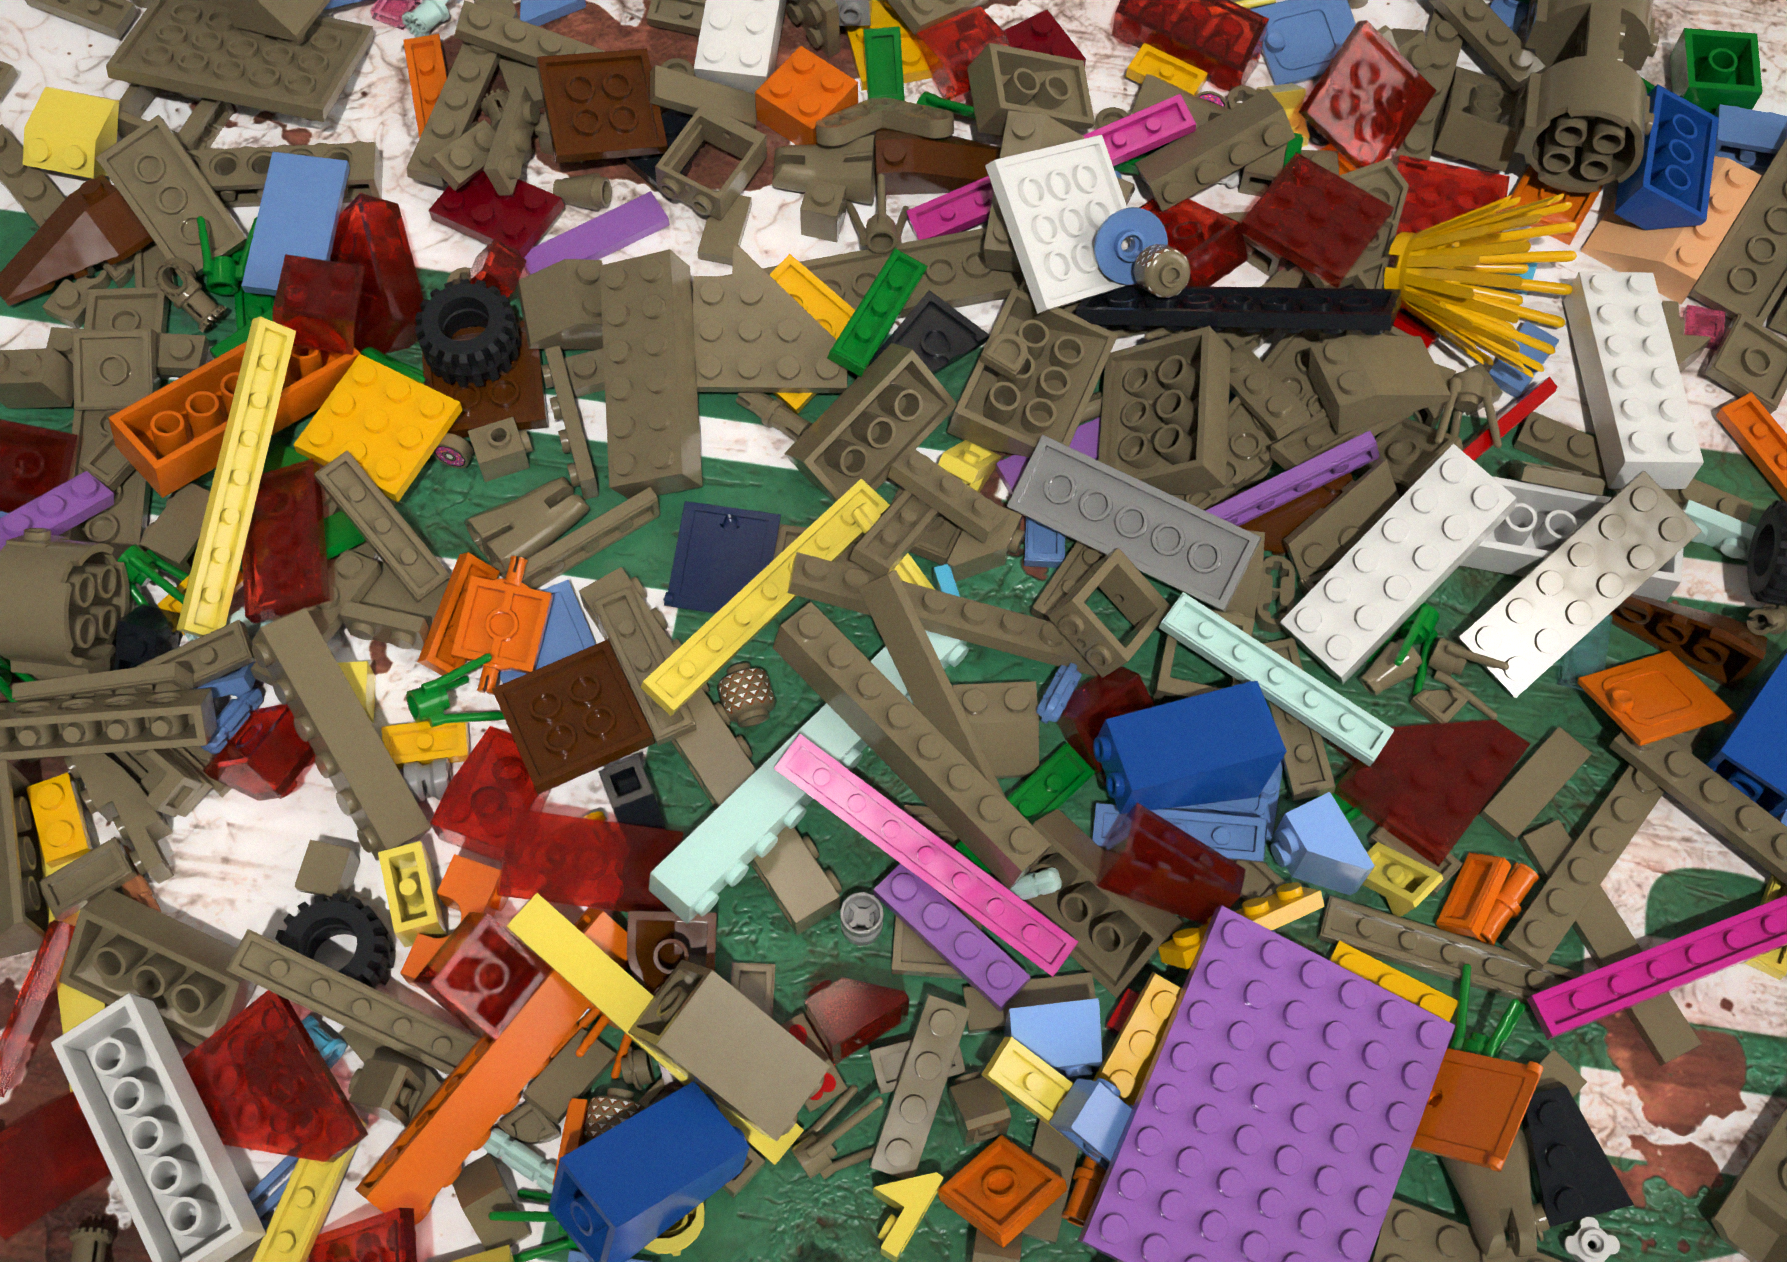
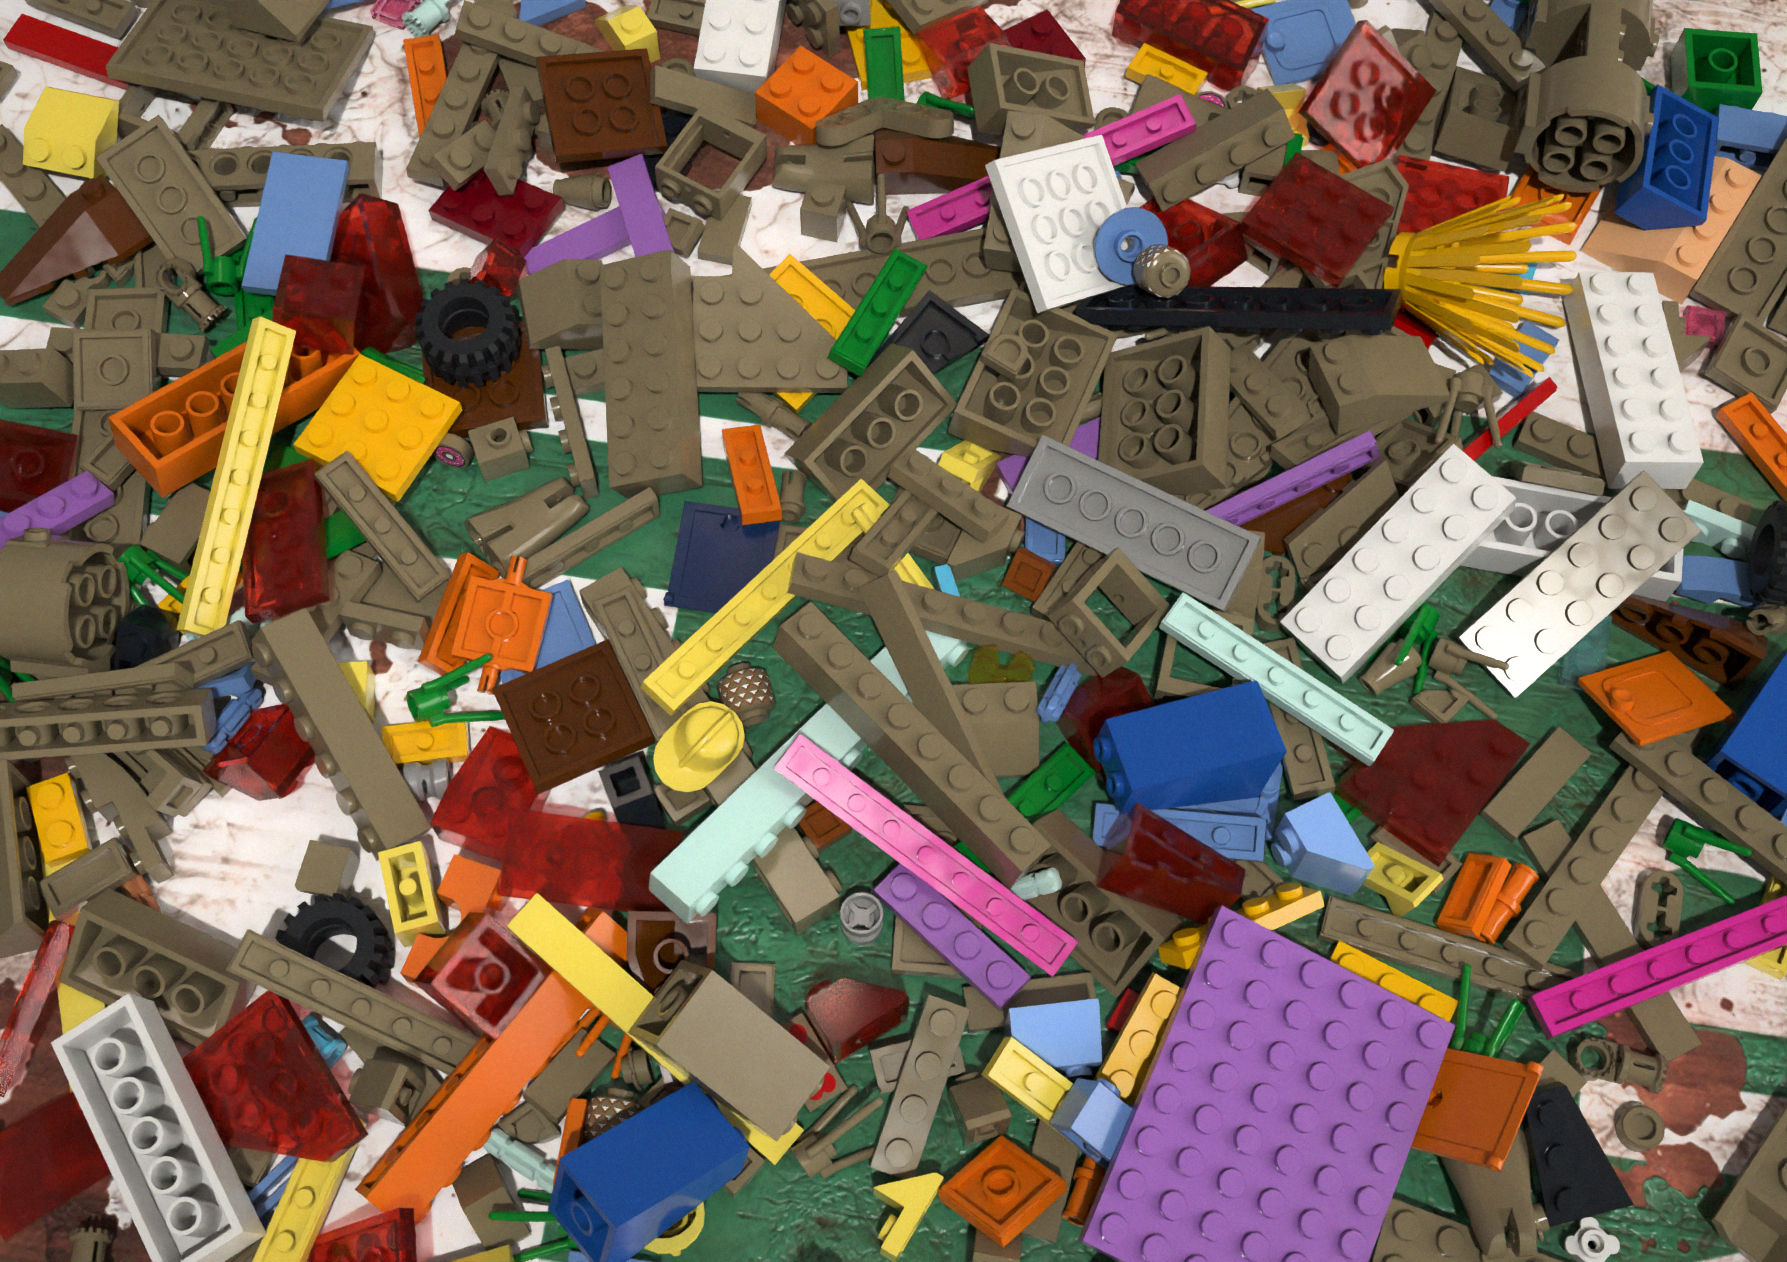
none -> red tile [3,14,131,91]
none -> dark tan tile [226,1128,281,1188]
none -> light yellow slope [595,5,660,64]
none -> medium lavender tile [607,154,675,257]
none -> dark tan plate [652,783,711,828]
none -> light yellow piece [653,701,745,793]
none -> dark tan plate [664,208,705,258]
none -> orange plate [722,425,782,525]
none -> dark tan pin [779,470,807,523]
none -> dark orange plate [797,801,852,853]
none -> clear yellow piece [968,644,1036,684]
none -> dark orange plate [1002,547,1057,602]
none -> dark tan connector [1568,1038,1668,1094]
none -> dark tan tile [1615,1105,1665,1152]
none -> dark tan beam [1633,870,1683,951]
none -> green plant [1662,818,1752,905]
none -> medium blue slope [1677,555,1763,608]

